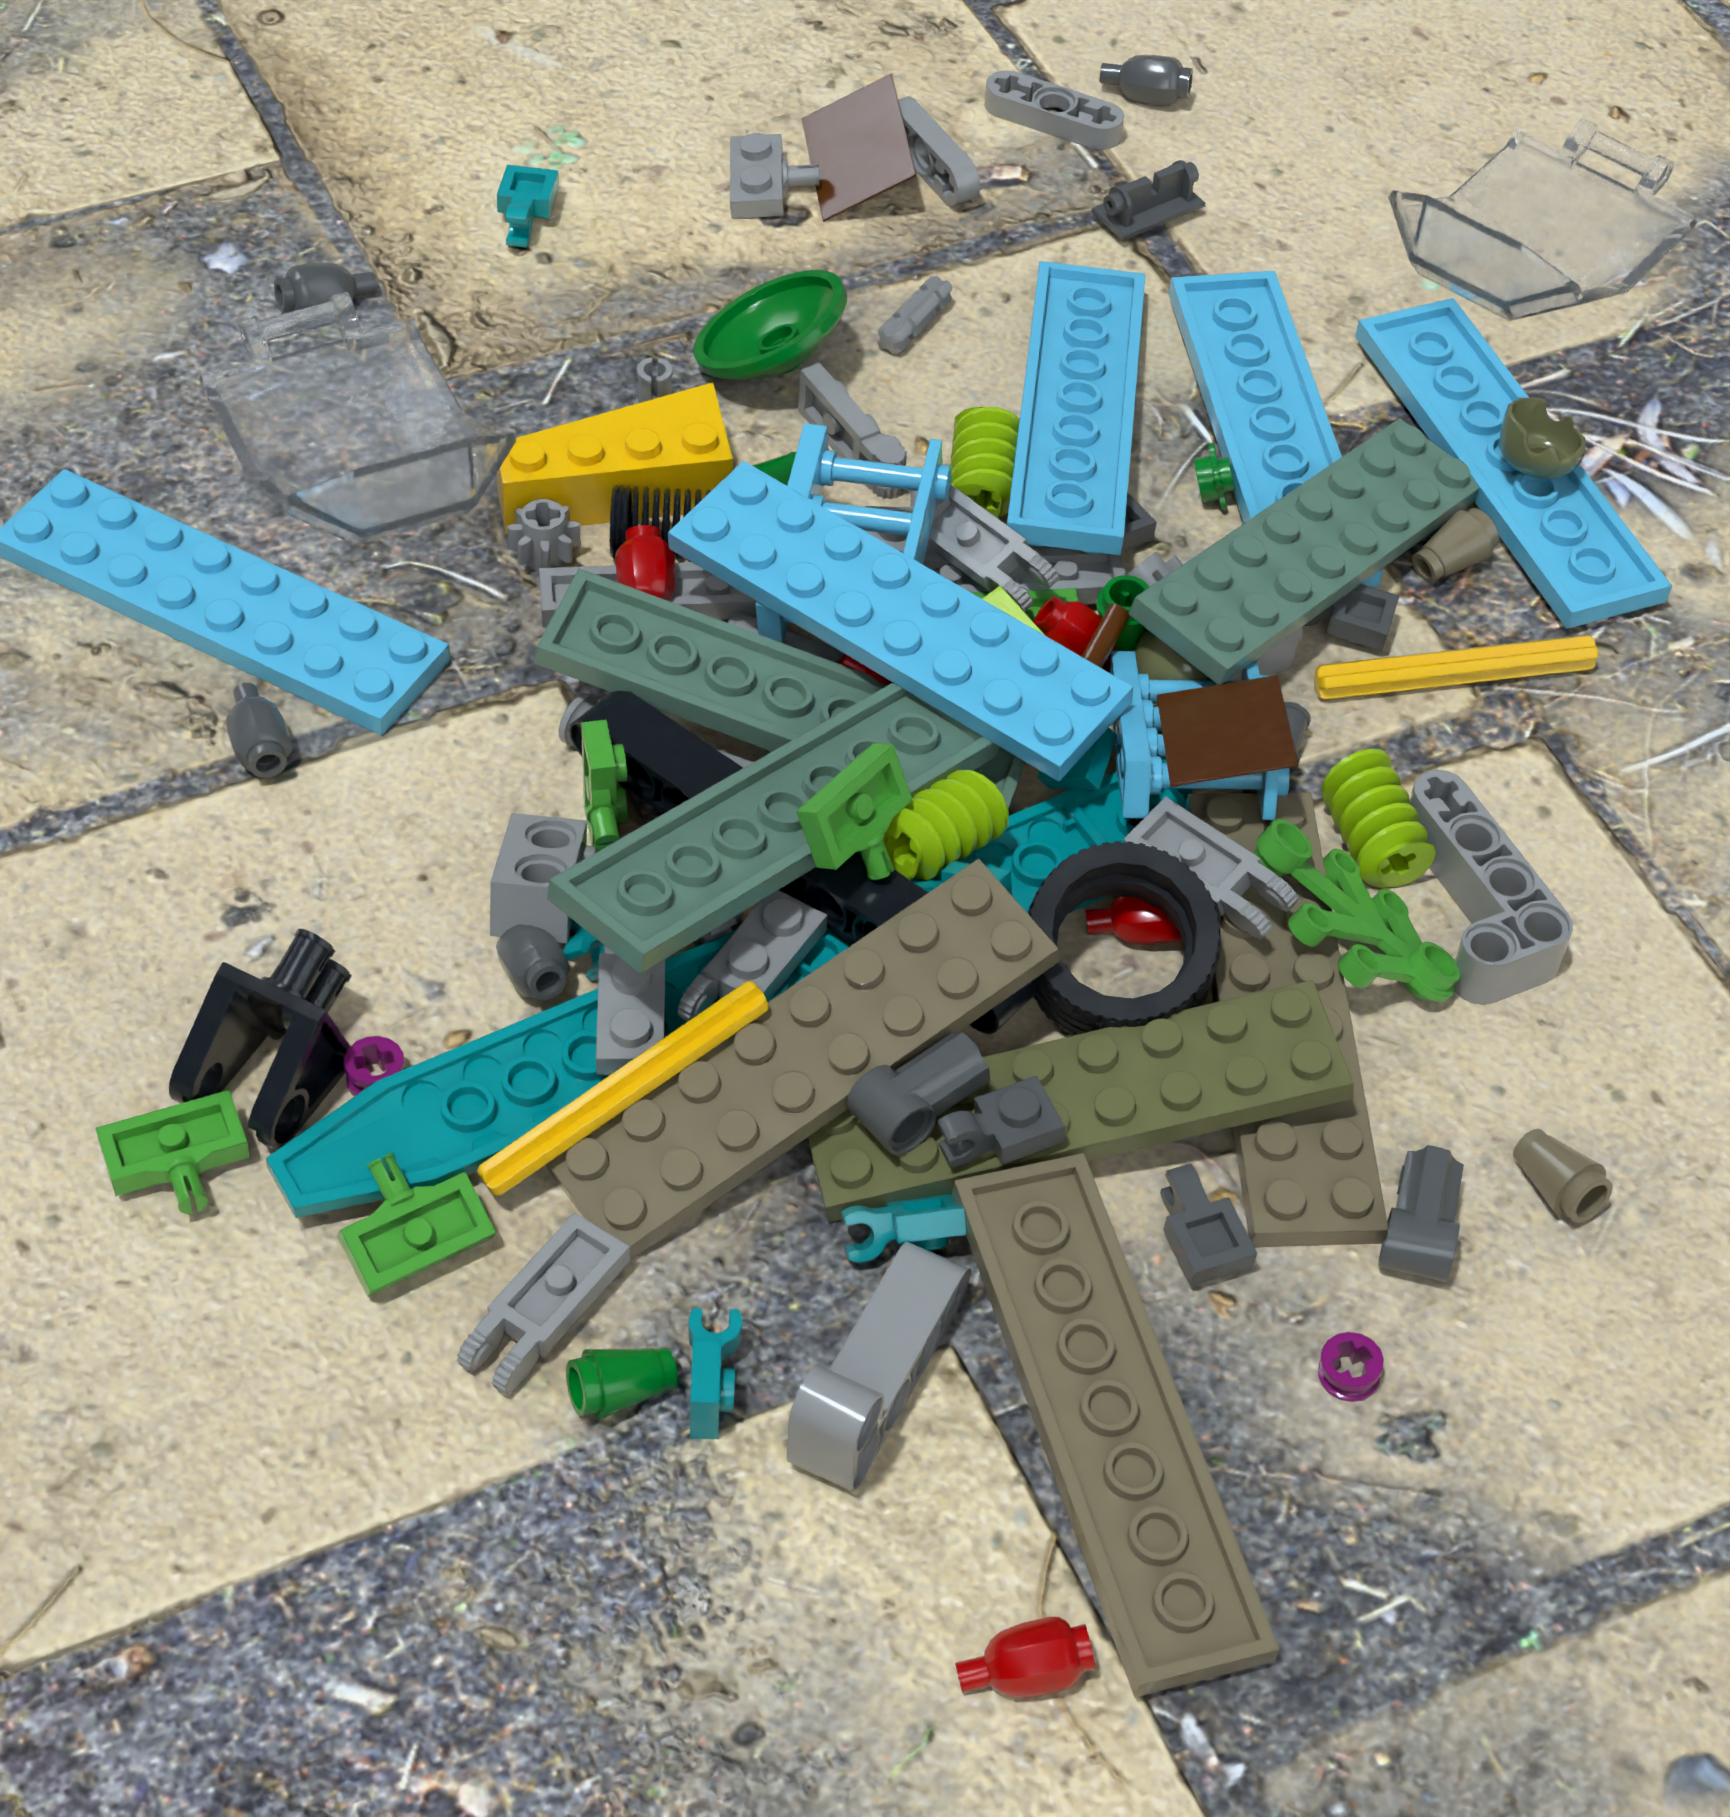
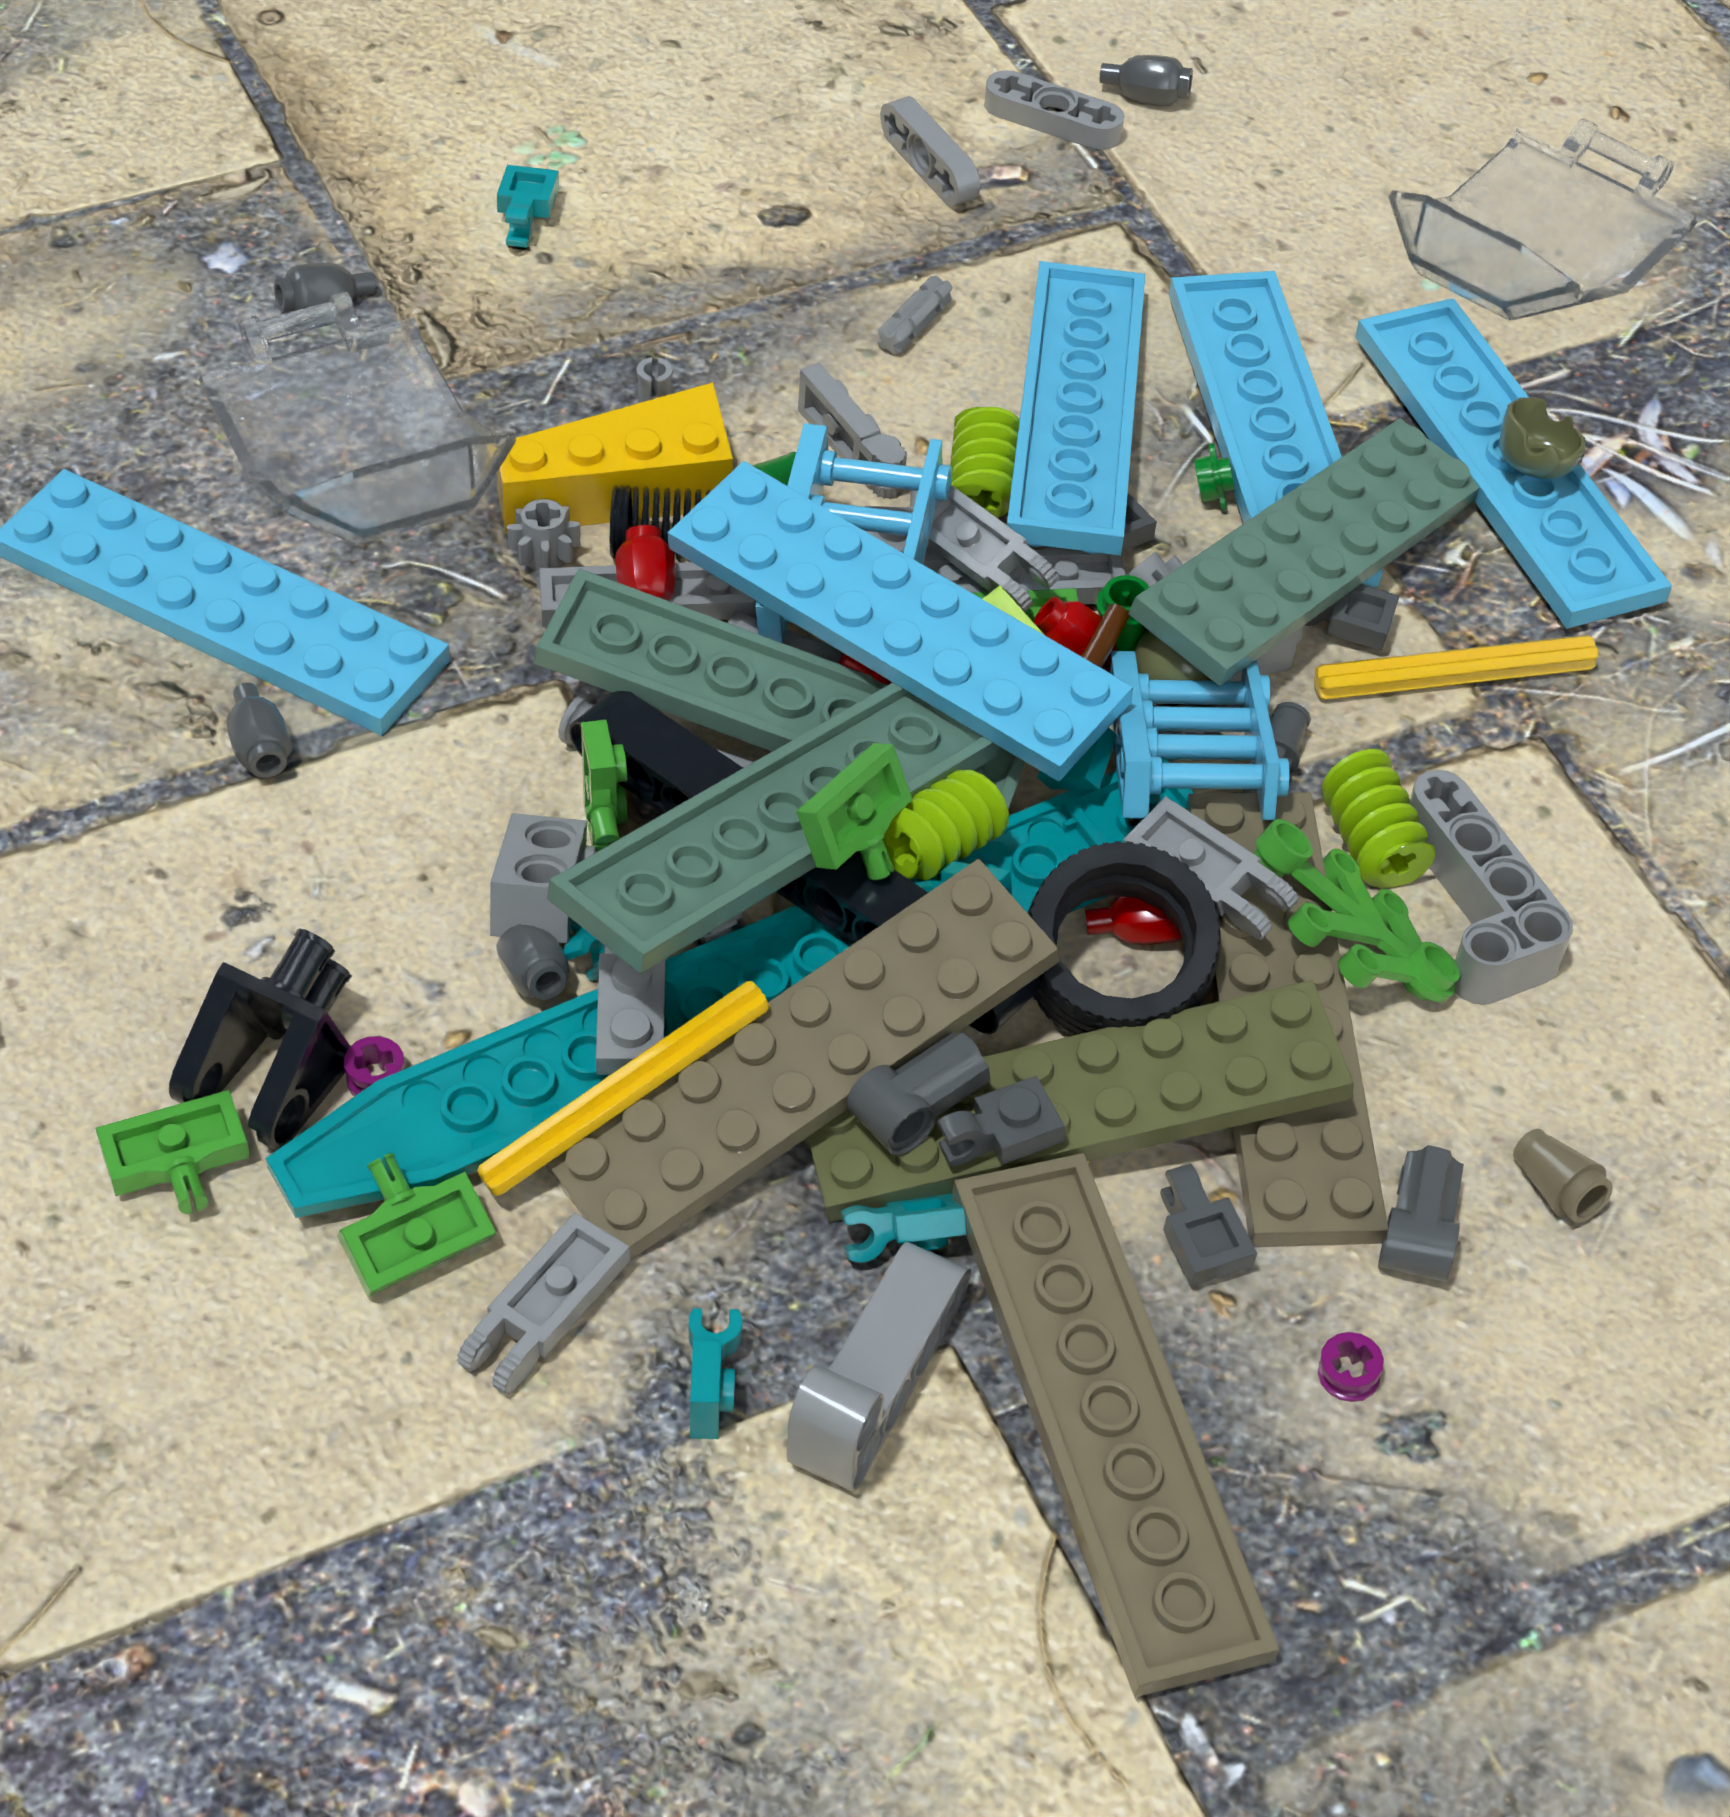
green cone [566,1347,677,1420] -> none
light grey hinge [677,890,827,1022] -> none
green dish [693,270,847,380] -> none
light grey plate [730,133,820,219] -> none
piece [801,73,916,222] -> none
red plant [955,1617,1096,1698] -> none
dark grey hinge [1092,160,1205,241] -> none
reddish brown piece [1157,675,1299,787] -> none
dark tan cone [1412,508,1499,583] -> none

